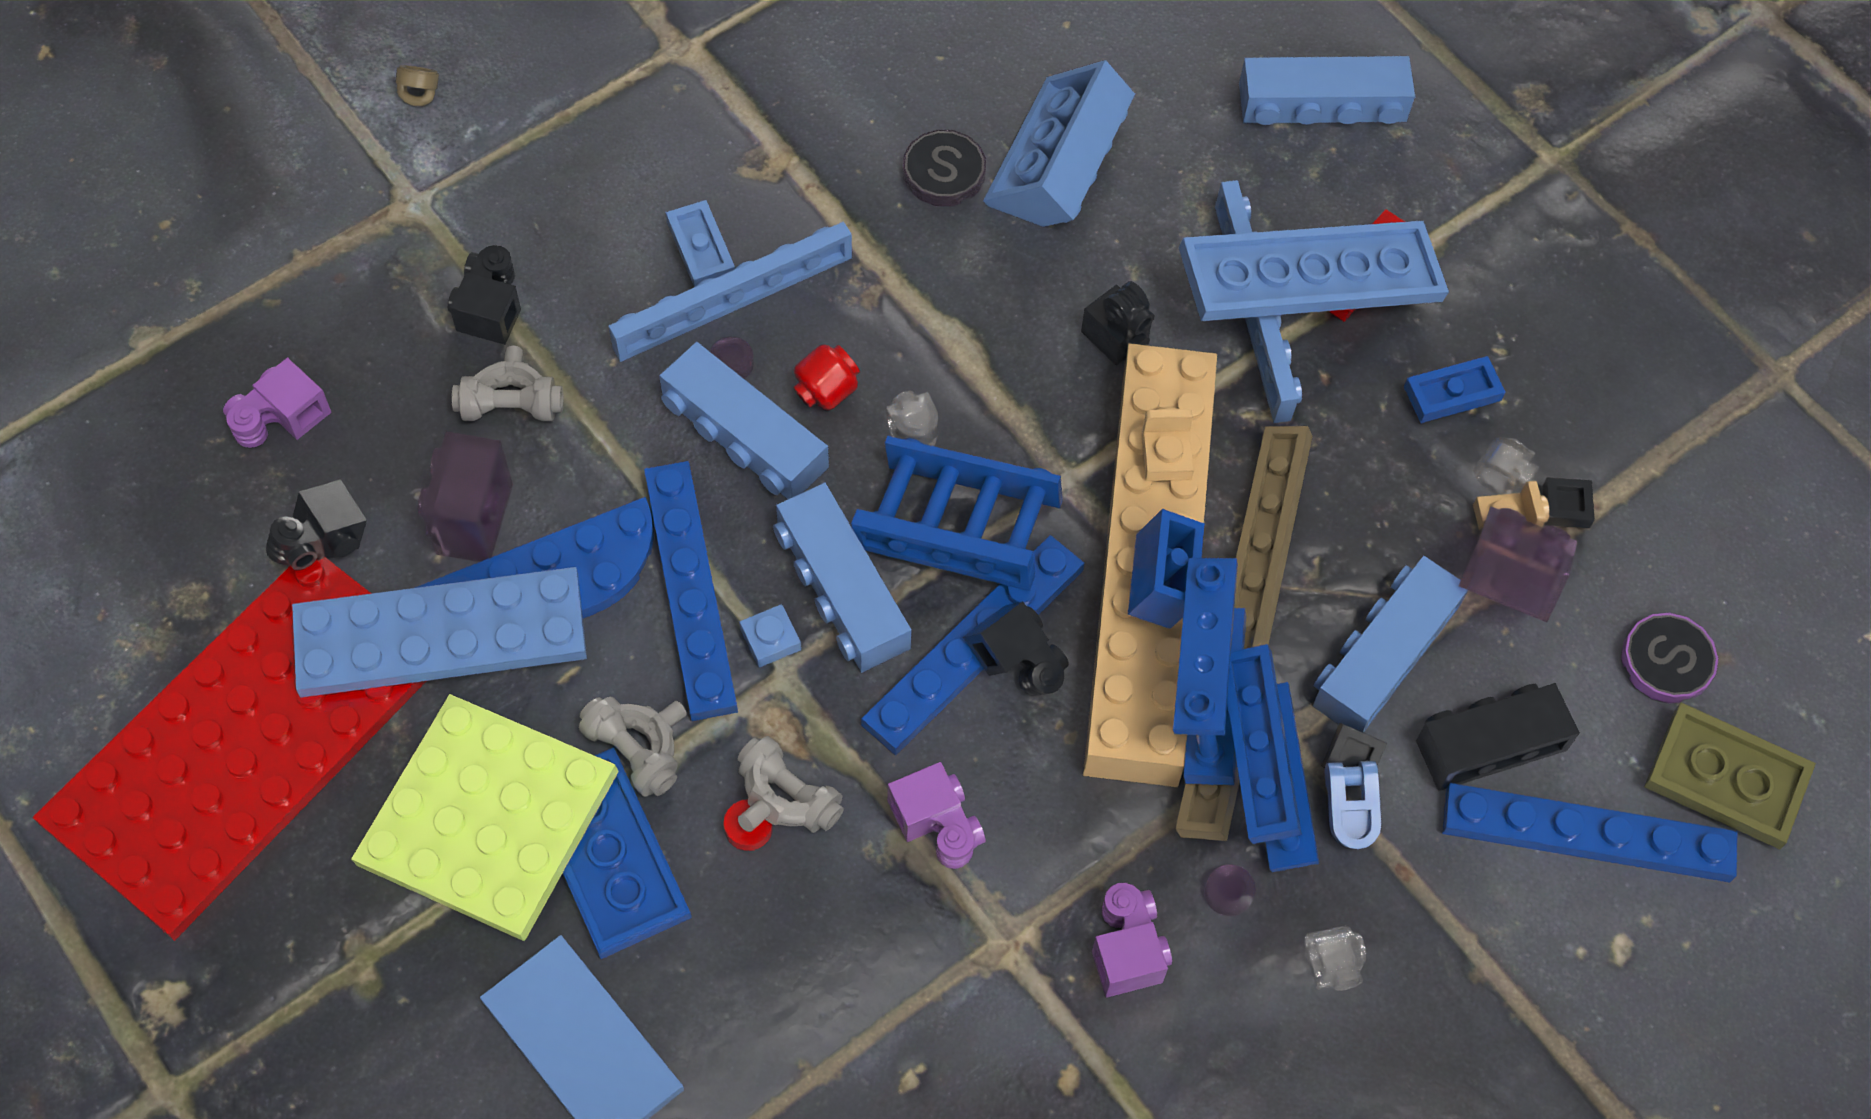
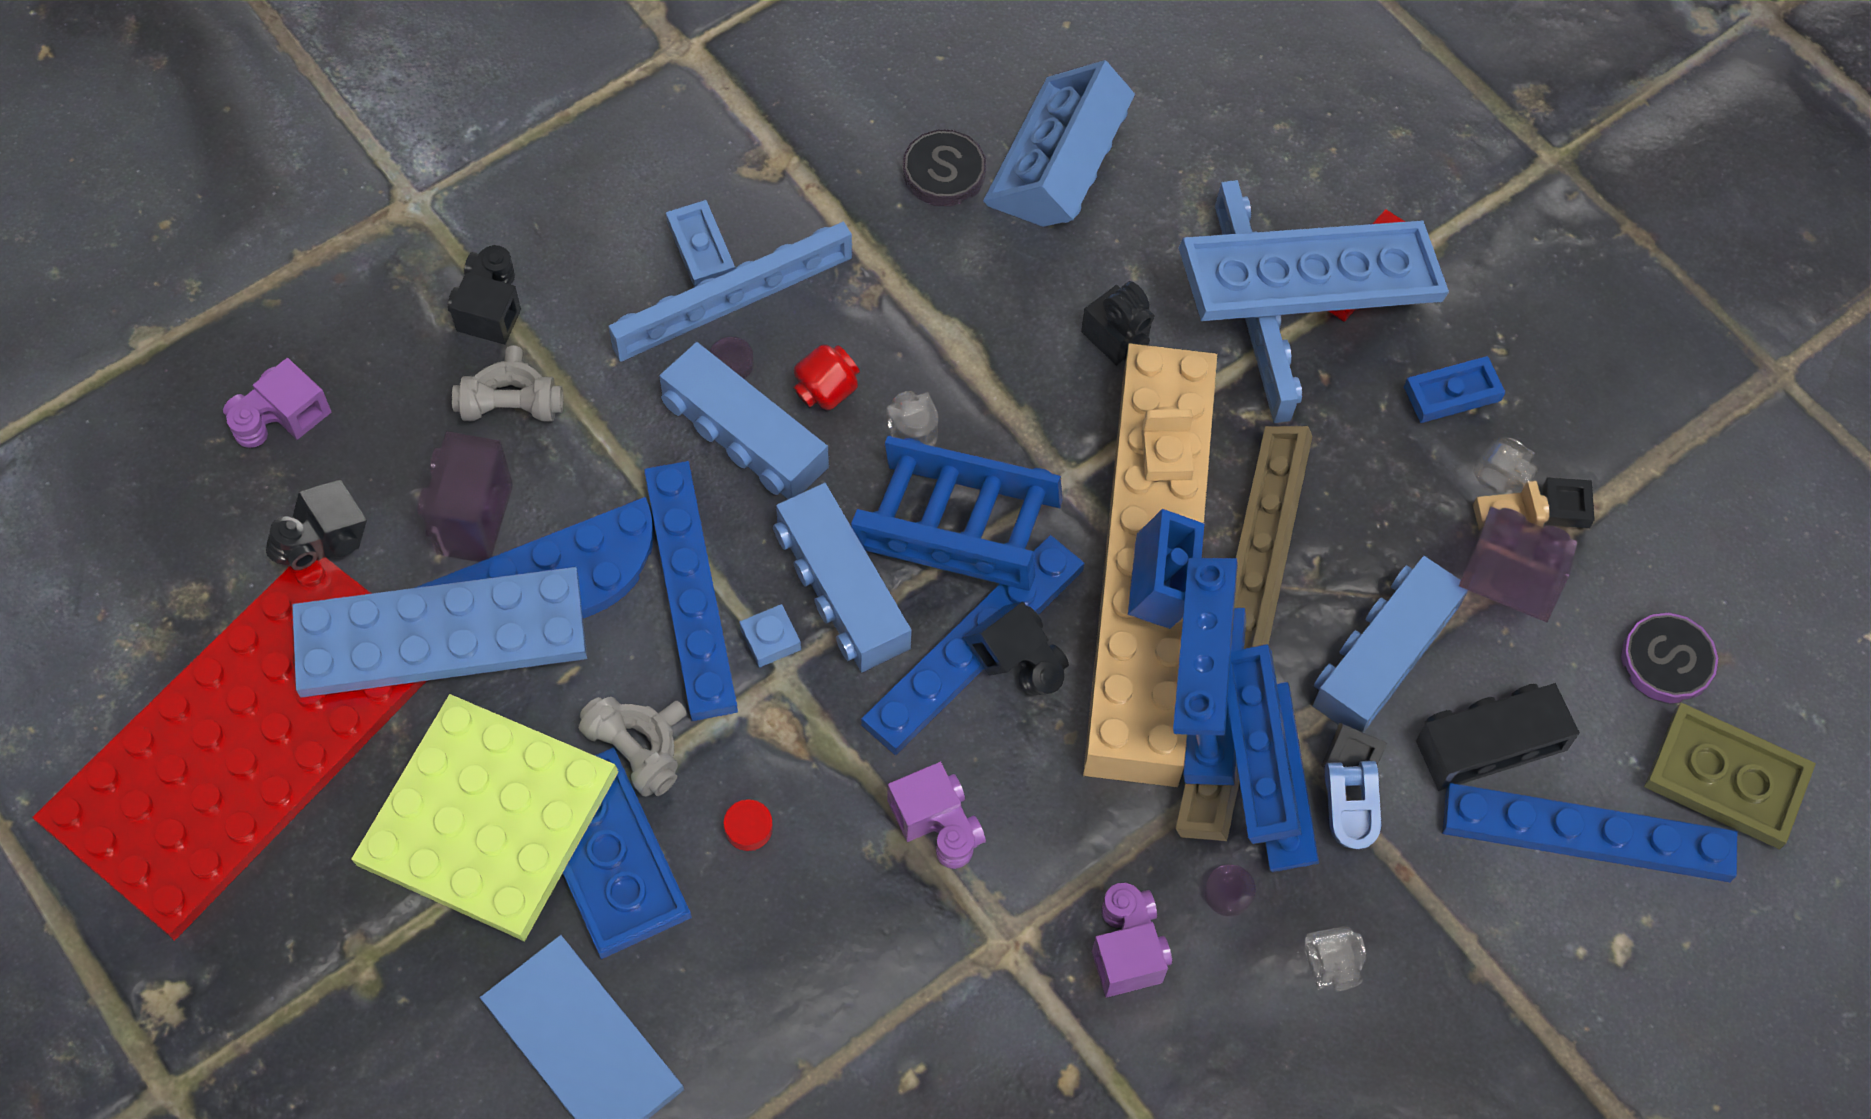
dark tan tile [395,65,439,106] -> none
light grey piece [738,736,844,833] -> none
medium blue brick [1239,56,1415,125] -> none

